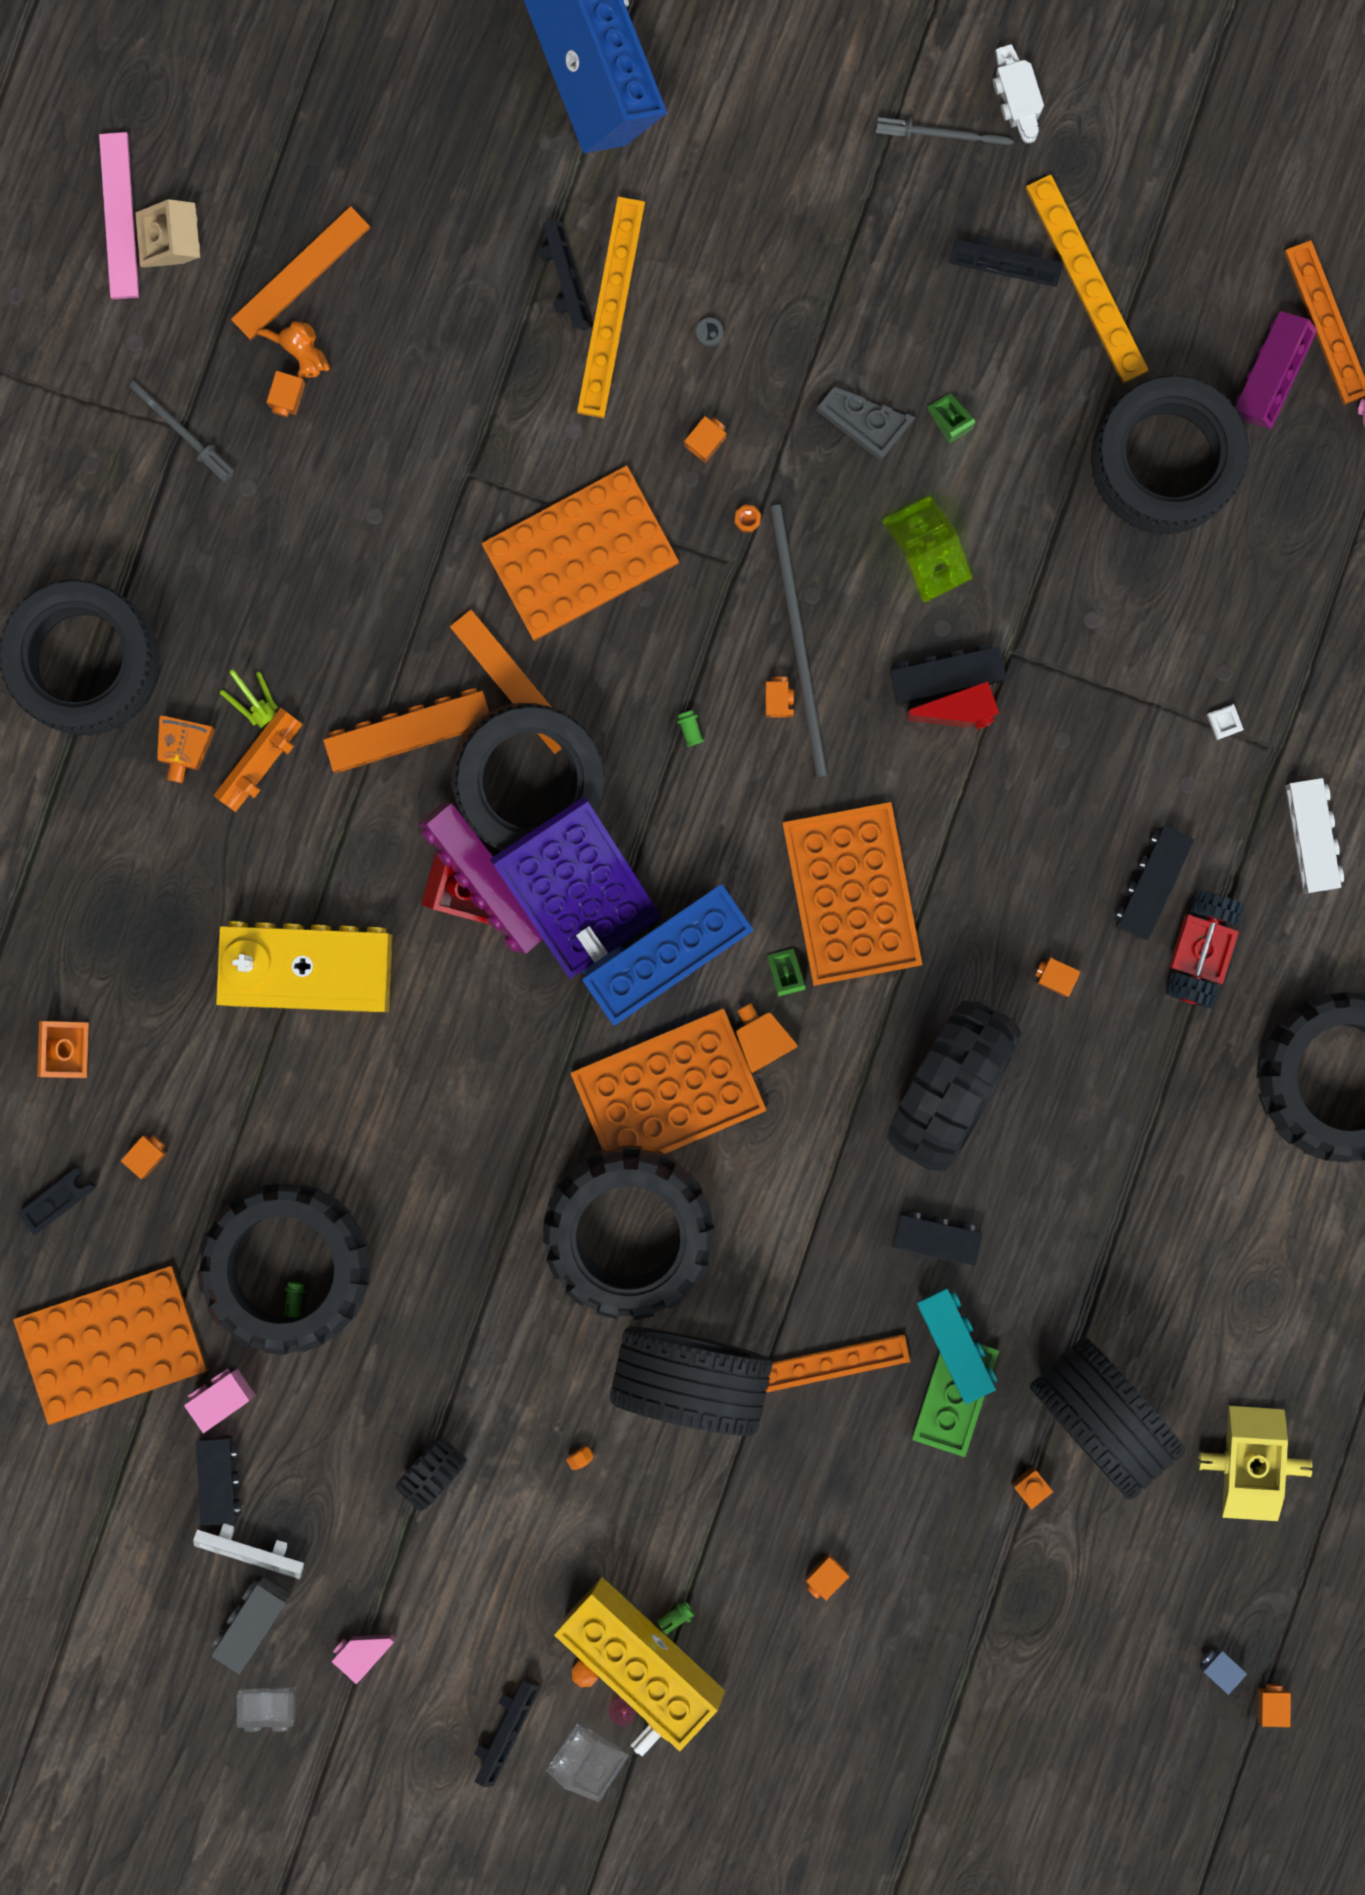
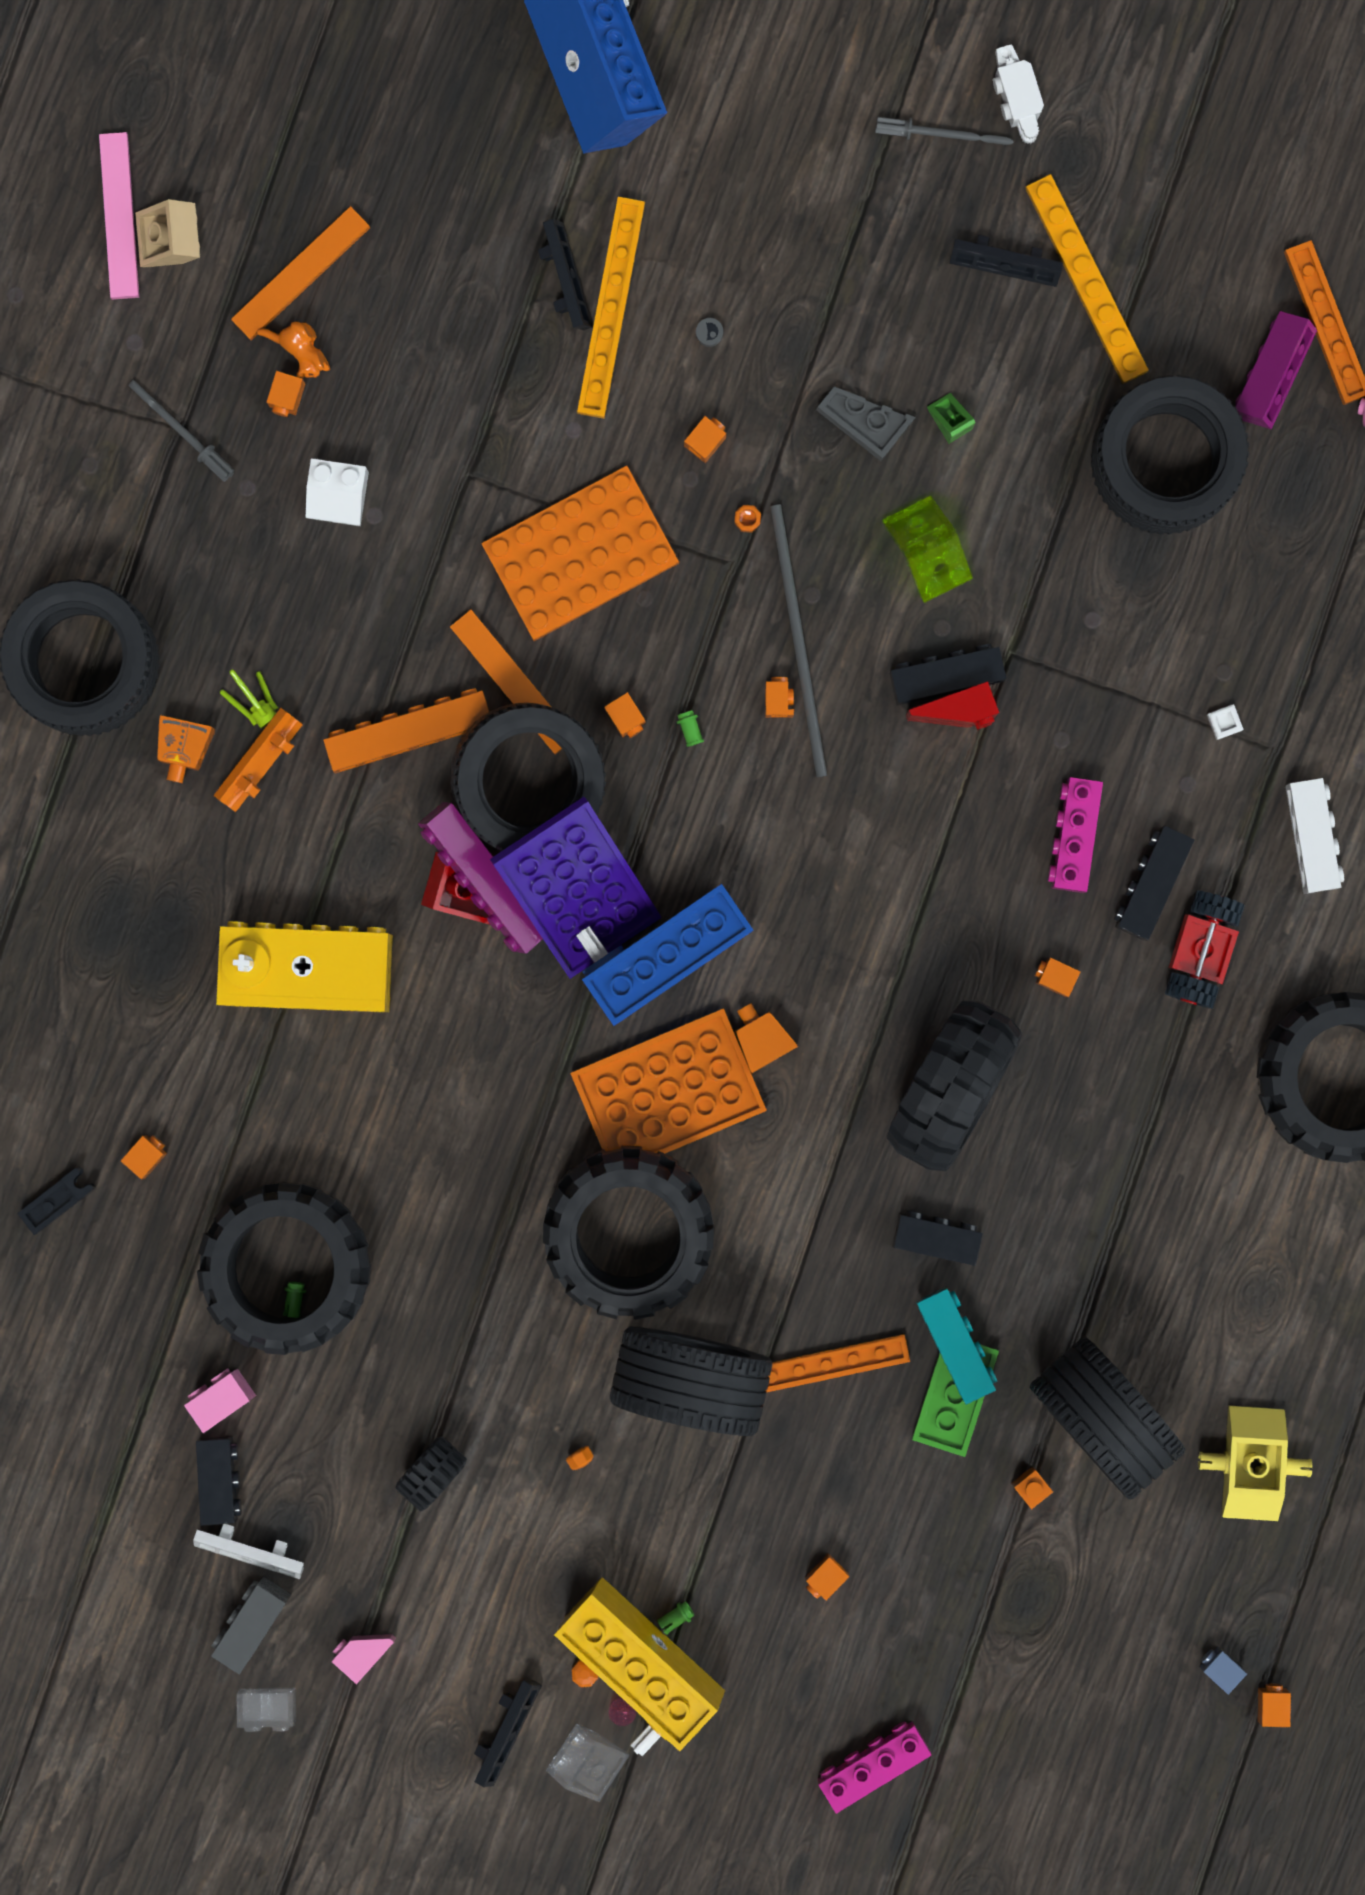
orange plate [13,1265,208,1425] -> none
orange slope [37,1021,89,1078] -> none
bright green slope [767,948,806,997] -> none
orange plate [782,802,922,986] -> none
none -> white slope [306,459,369,526]
none -> orange brick [604,692,646,738]
none -> dark pink brick [817,1721,931,1814]
none -> dark pink brick [1048,777,1103,893]

